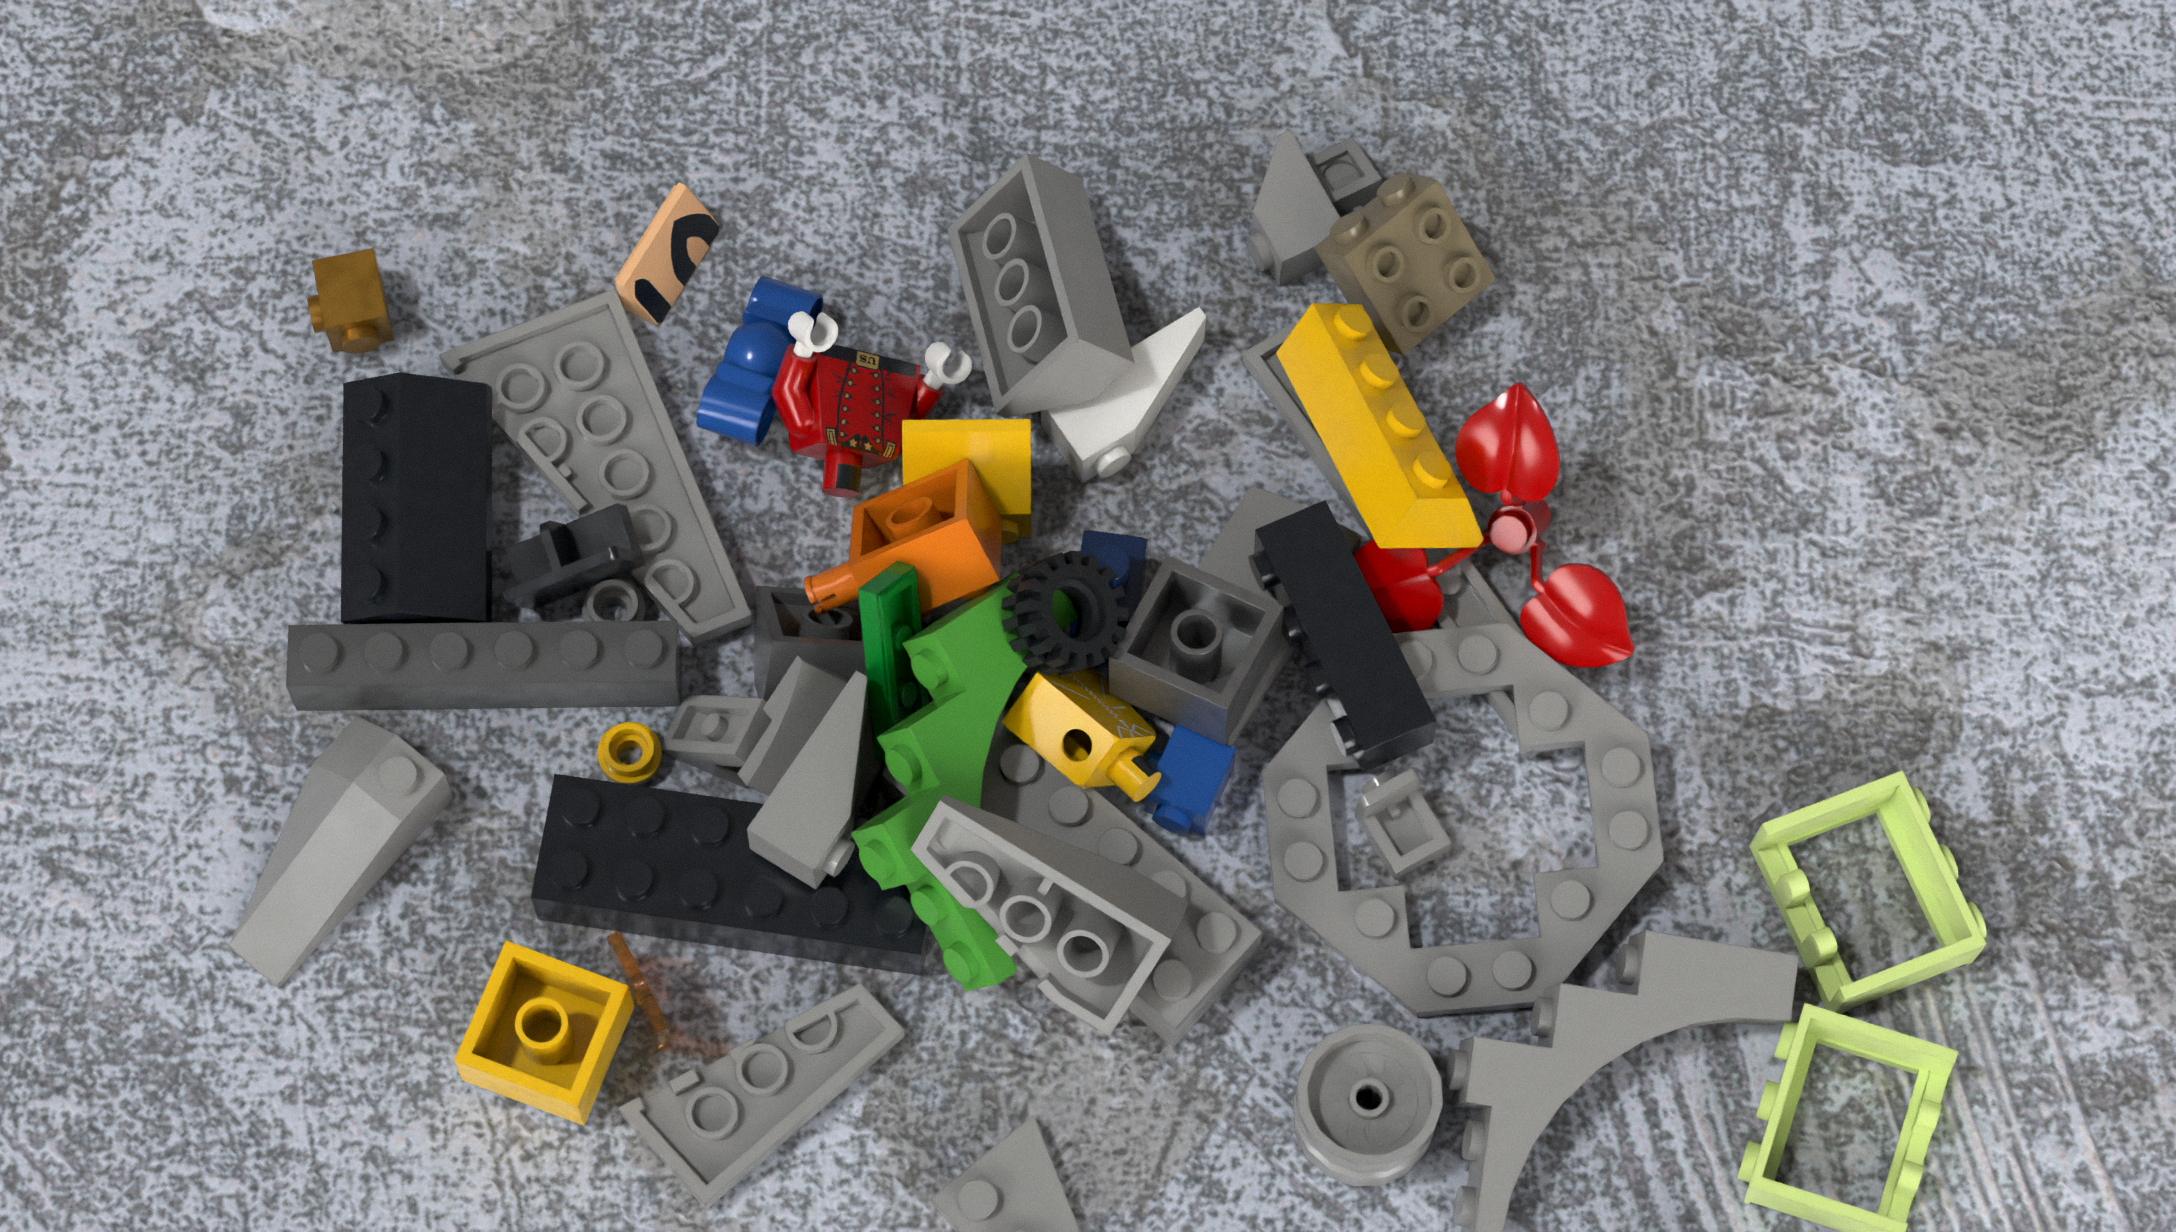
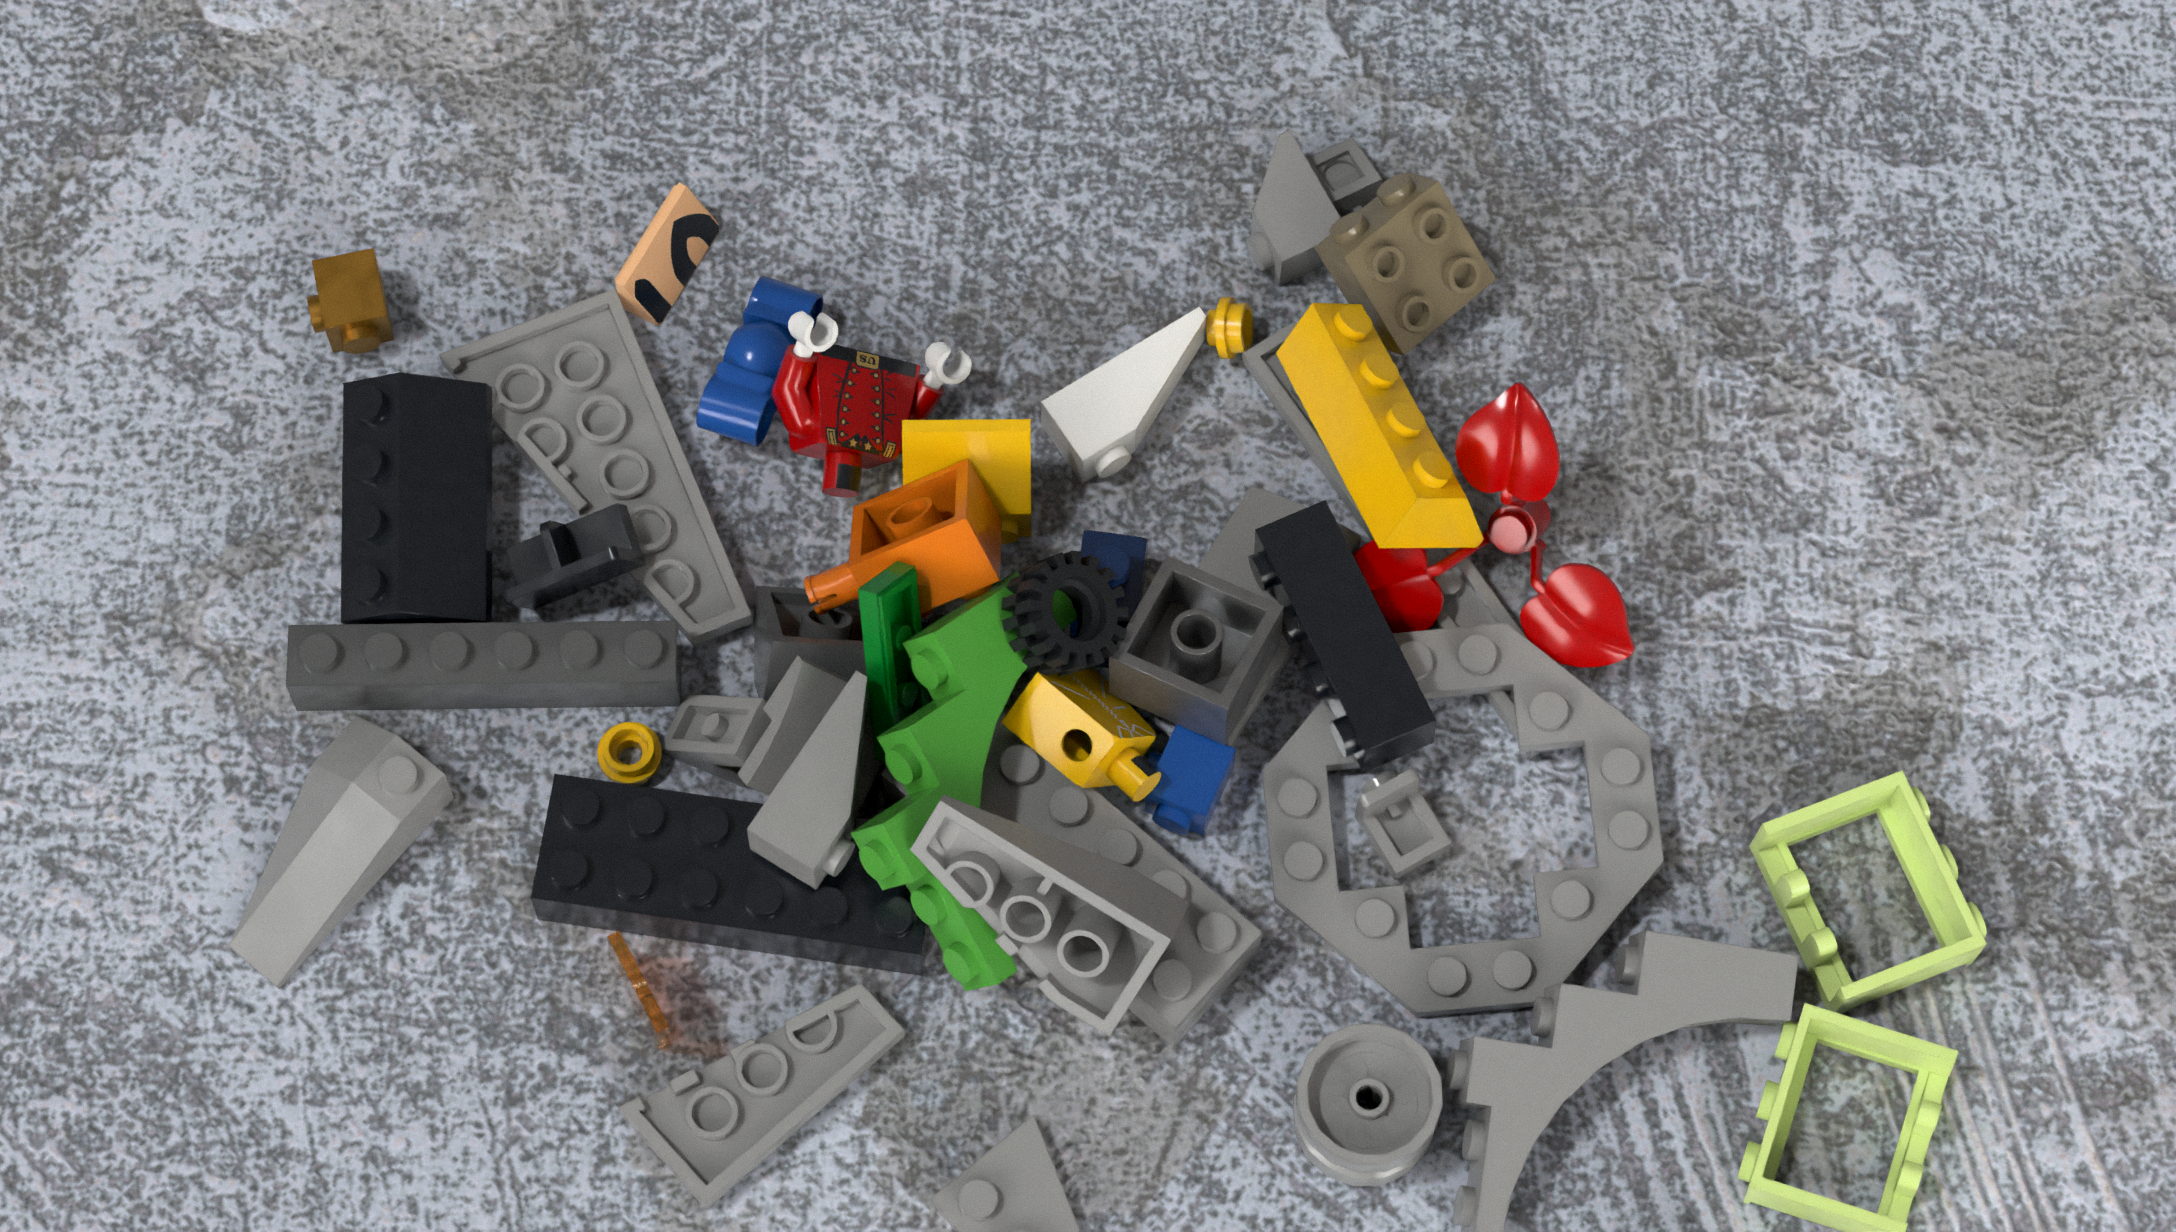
yellow brick [454,940,635,1126] -> none
light grey plate [582,579,646,621] -> none
light grey slope [947,153,1135,418] -> none
none -> yellow plate [1206,297,1253,359]

